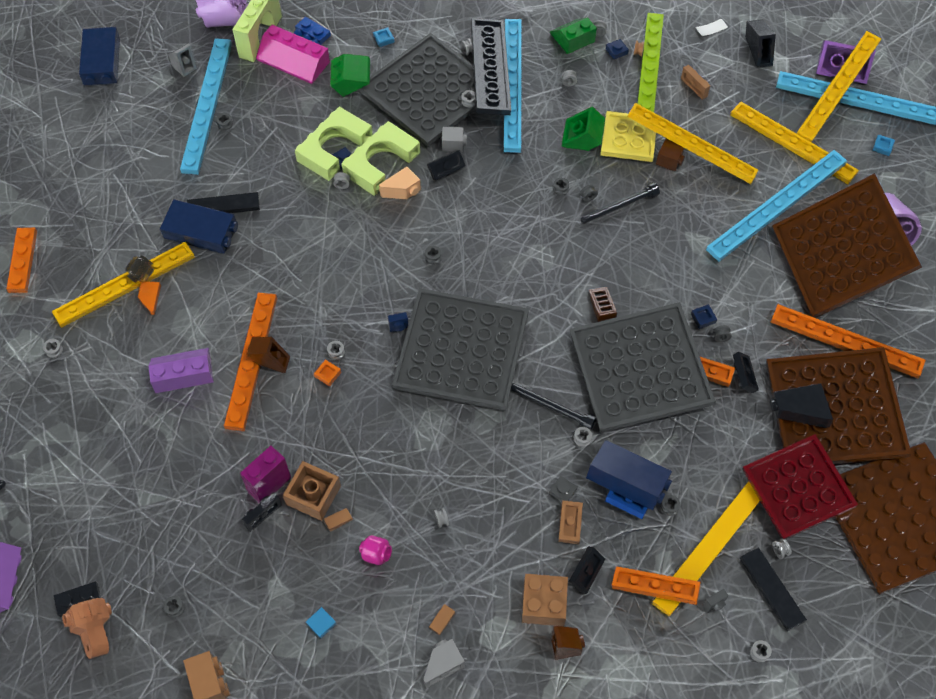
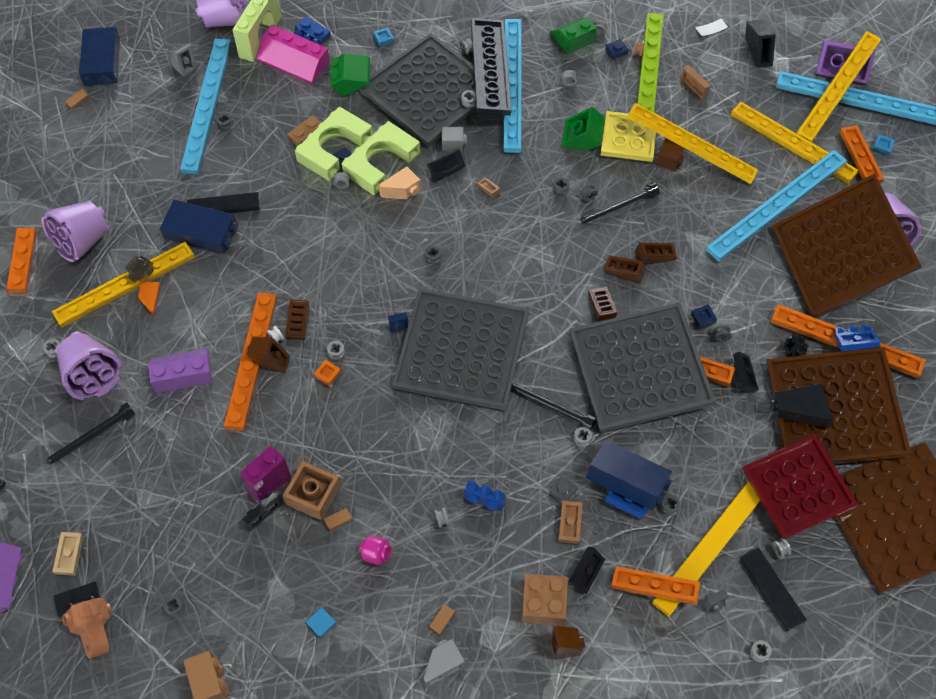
none -> lavender cone [41,201,110,262]
none -> black piece [47,402,136,464]
none -> tan plate [52,532,84,576]
none -> lavender cone [55,331,122,400]
none -> medium nougat piece [65,89,90,109]
none -> white bush [267,326,284,343]
none -> reddish brown slope [286,299,310,340]
none -> medium nougat plate [287,115,322,146]
none -> blue plate [464,481,506,511]
none -> medium nougat piece [477,177,500,199]
none -> reddish brown slope [604,255,646,283]
none -> reddish brown slope [635,242,677,264]
none -> black gear [783,334,809,357]
none -> blue plate [835,324,880,351]
none -> orange plate [839,125,884,184]

